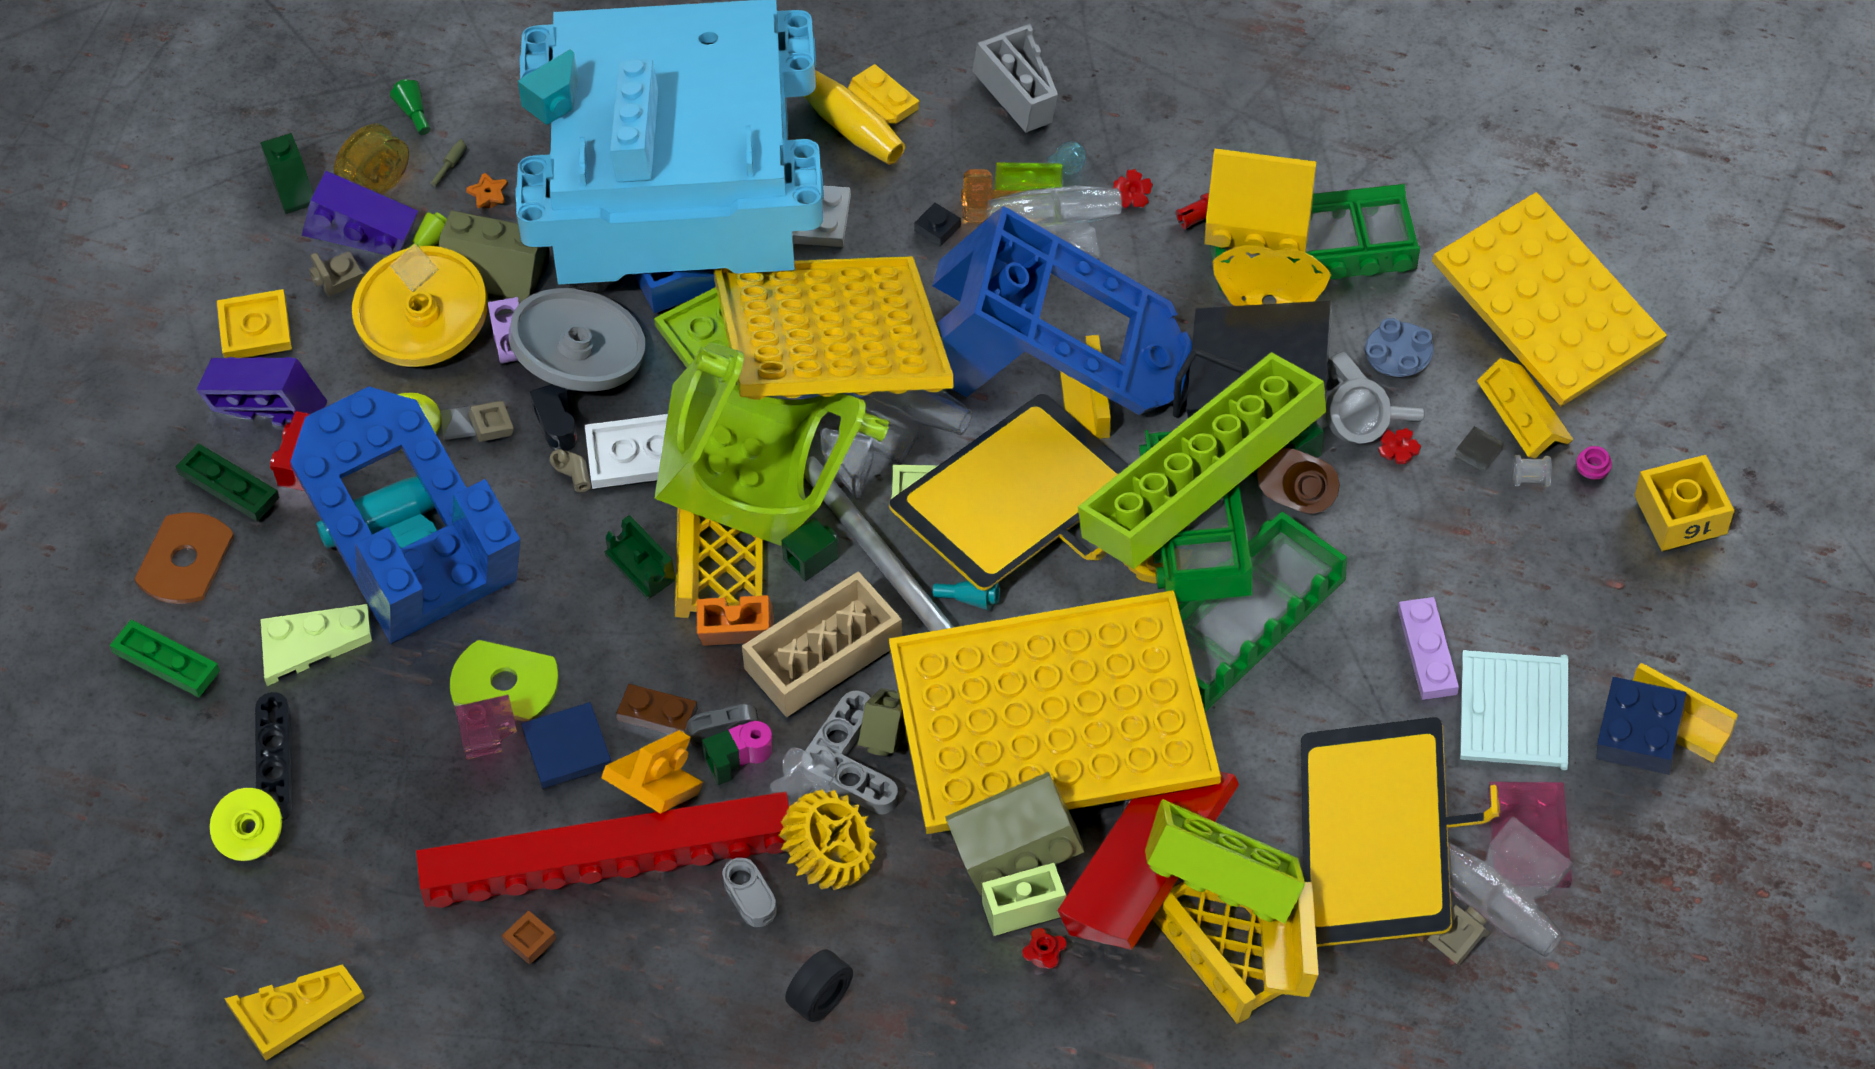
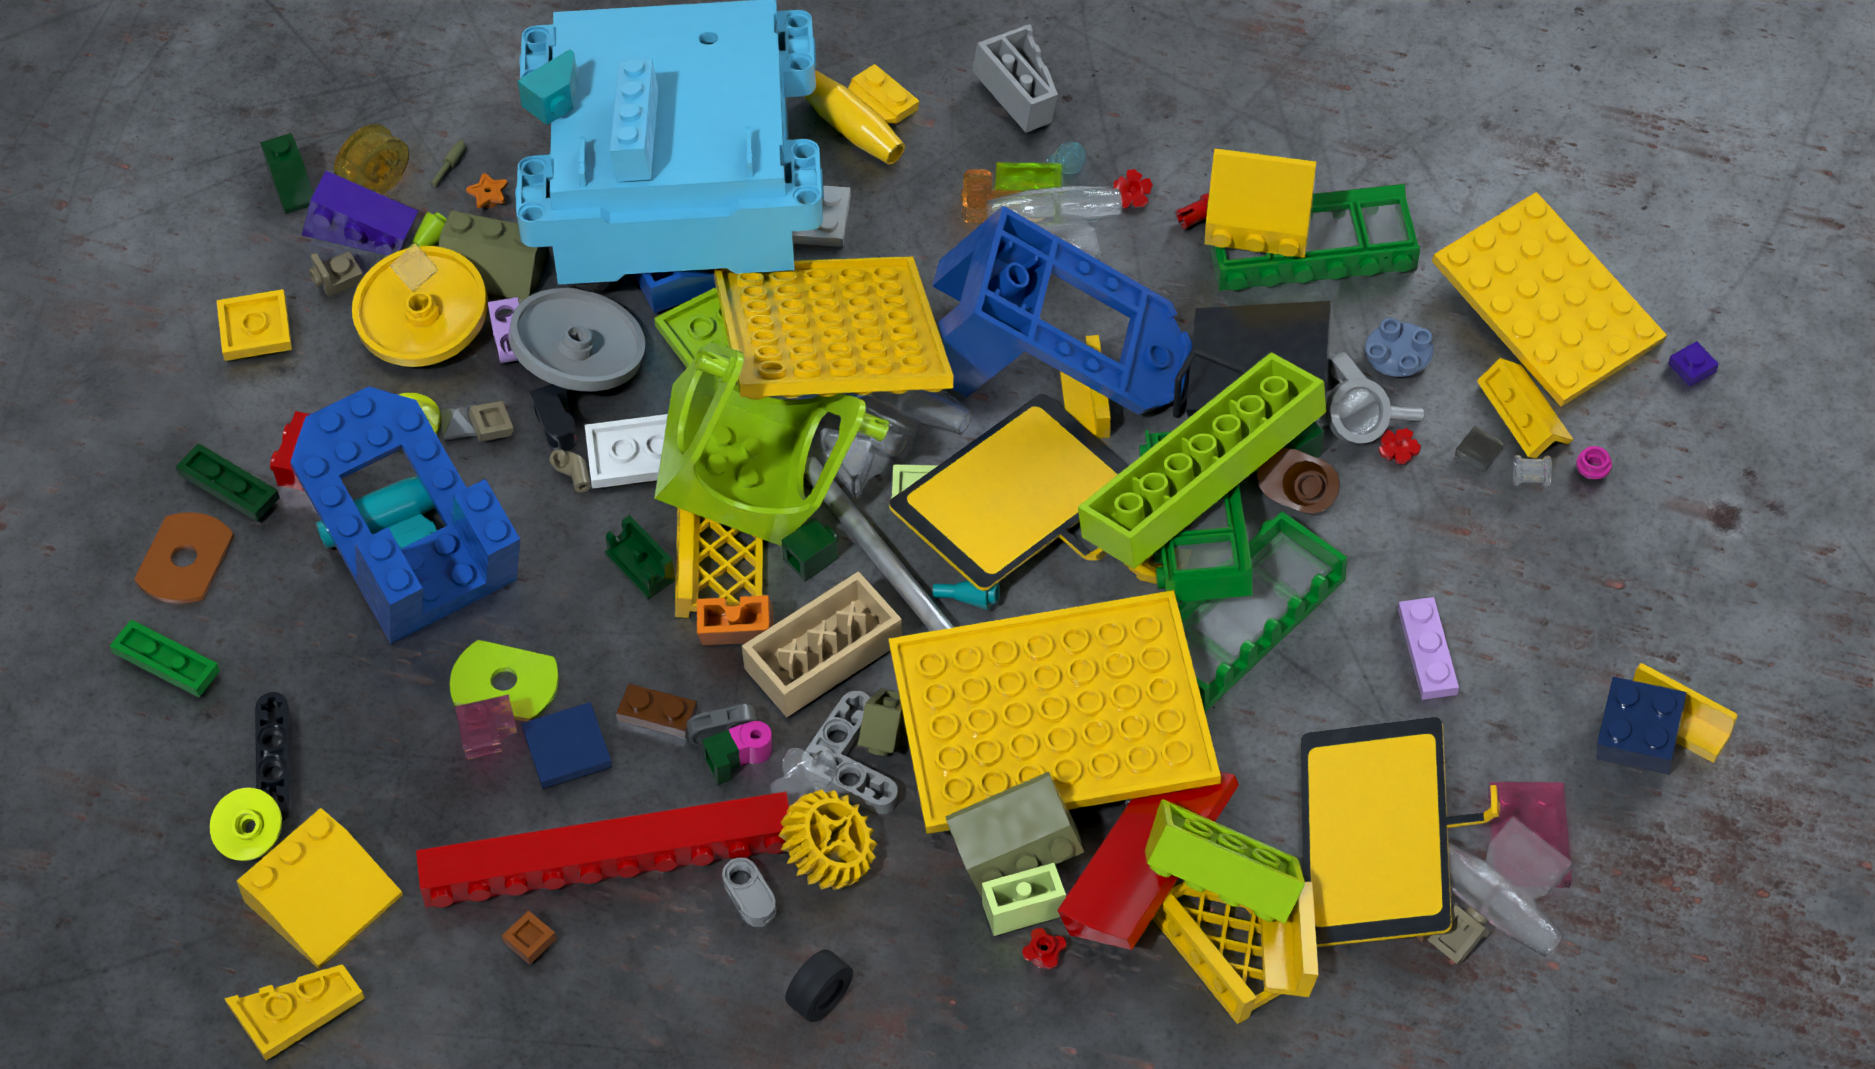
dark purple wedge [196,357,327,427] -> none
yellowish green wing [261,604,372,686] -> none
green cone [390,79,431,135] -> none
light orange bracket [601,730,703,814] -> none
black plate [914,203,961,246] -> none
yellow piece [1212,245,1331,306] -> none
light aqua piece [1460,650,1568,770] -> none
yellow brick [1634,455,1734,551] -> none
none -> yellow slope [237,808,403,970]
none -> dark purple plate [1668,341,1719,387]

